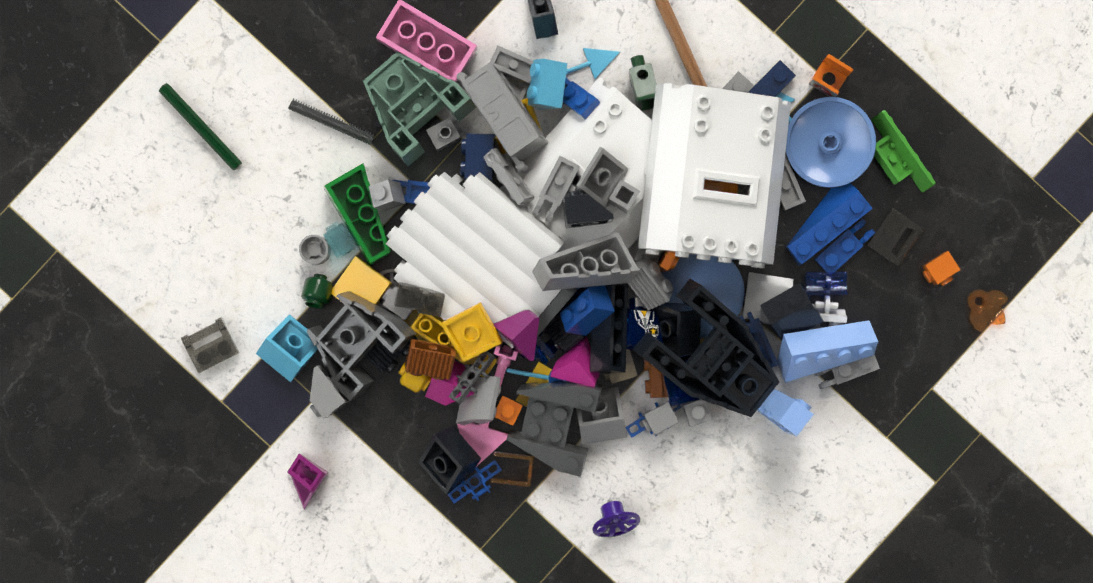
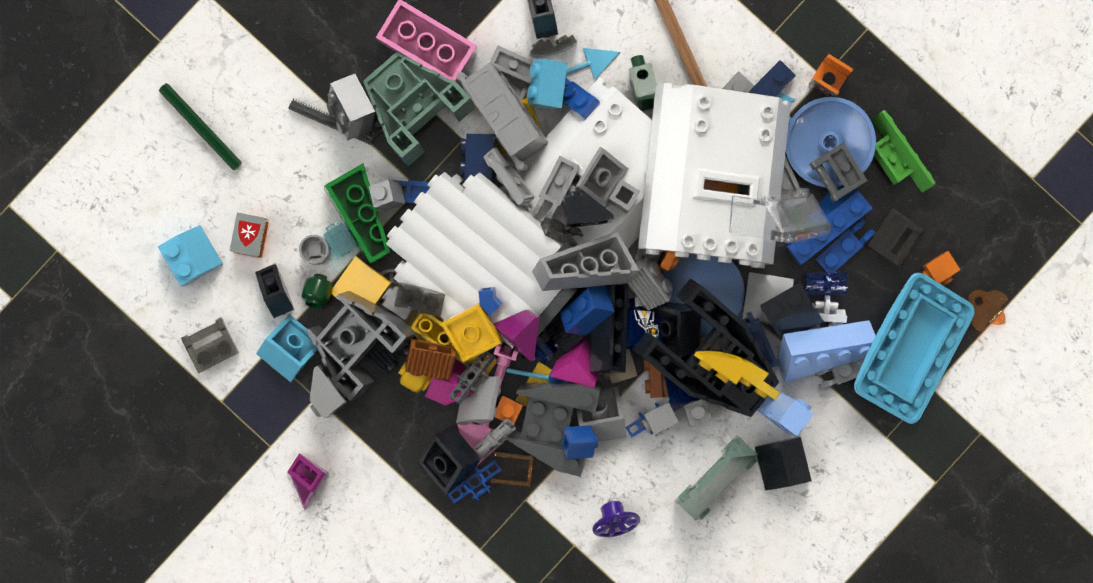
light grey brick [426,117,463,152] -> none
none -> medium azure slope [157,225,223,286]
none -> piece [230,212,269,258]
none -> black slope [255,263,294,318]
none -> brick [326,74,375,141]
none -> light grey pin [475,419,516,457]
none -> blue piece [478,287,503,315]
none -> clear smoke slope [530,34,577,58]
none -> clear smoke plate [540,217,583,247]
none -> blue brick [562,425,598,459]
none -> sand green wedge [675,435,758,521]
none -> yellow slope [694,351,780,400]
none -> clear windscreen [729,188,831,243]
none -> black slope [755,436,812,491]
none -> dark grey plate [809,142,868,203]
none -> medium azure wedge [854,272,975,424]

